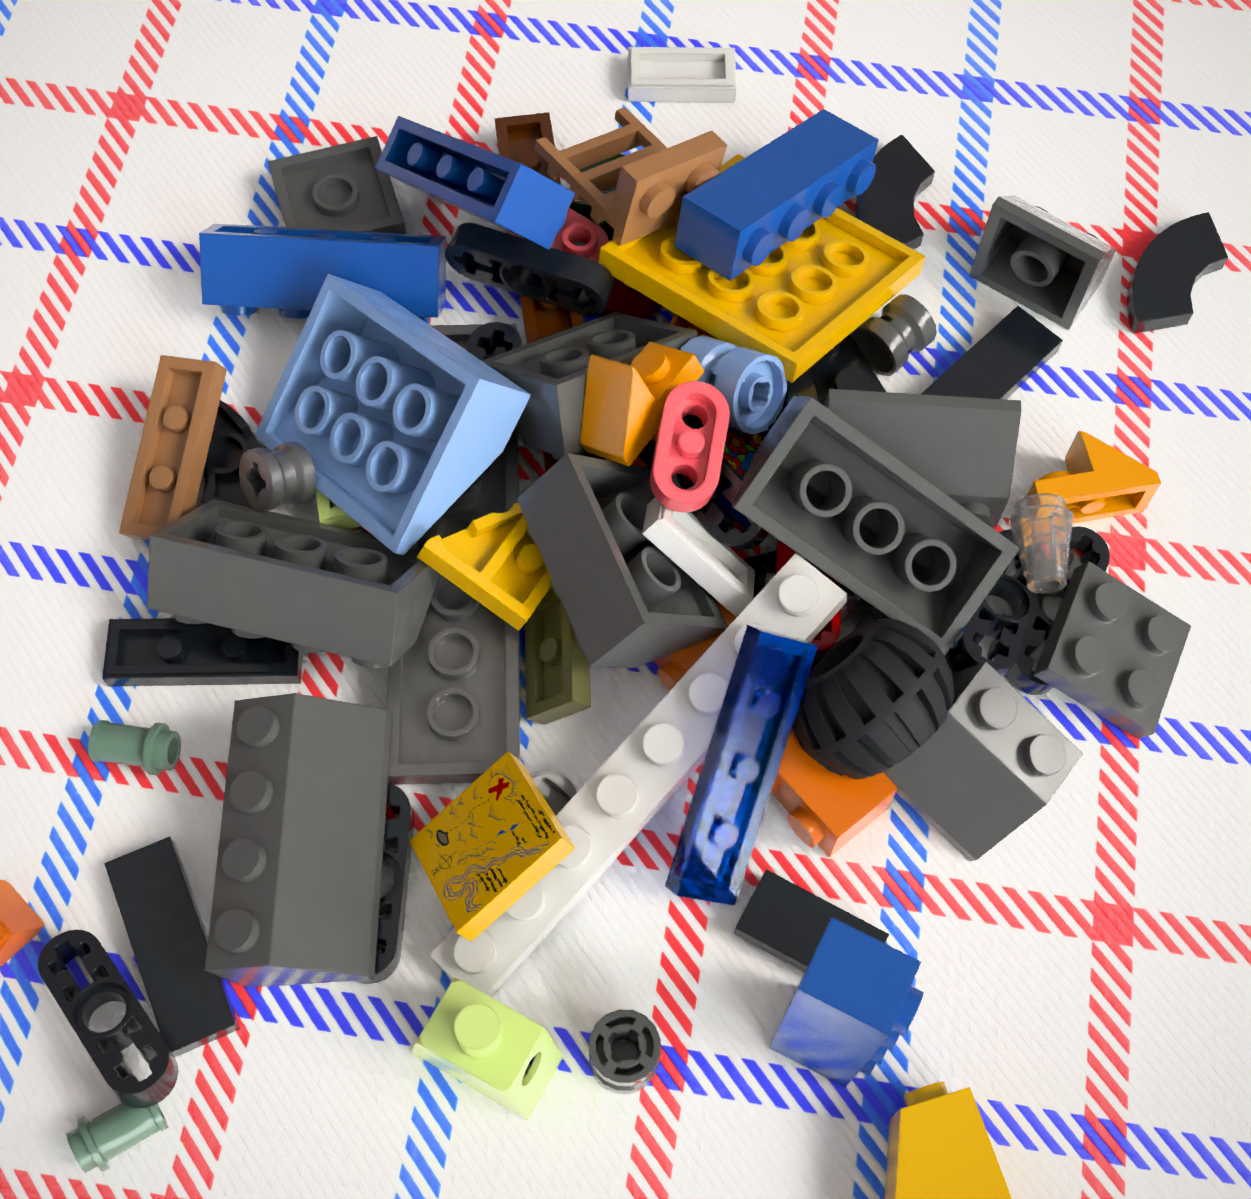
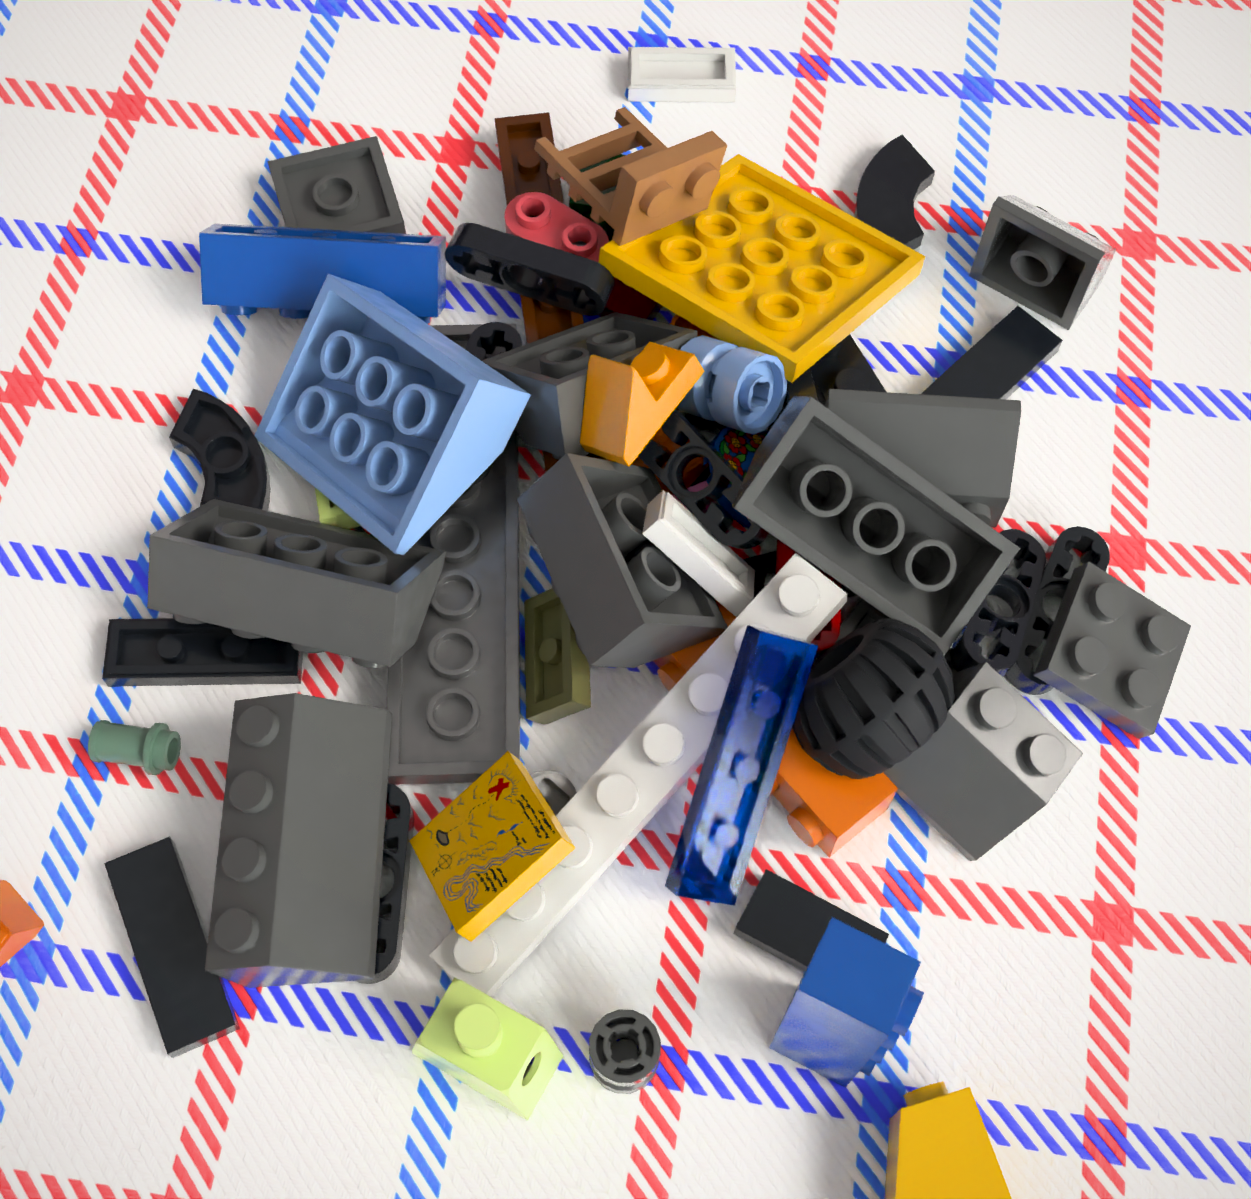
black beam [38,930,179,1108] -> none
sand green pin [66,1103,169,1173] -> none
medium nougat plate [119,355,227,541] -> none
flat silver wheel [239,442,316,511] -> none
blue brick [375,115,575,250] -> none
yellow wing [417,502,552,631] -> none
coral plate [650,381,730,513] -> none
blue brick [674,109,879,281] -> none
dark grey wheel [853,294,937,376] -> none
clear cone [1009,493,1074,593] -> none
light orange slope [1020,430,1161,531] -> none
black tile [1127,212,1228,334] -> none

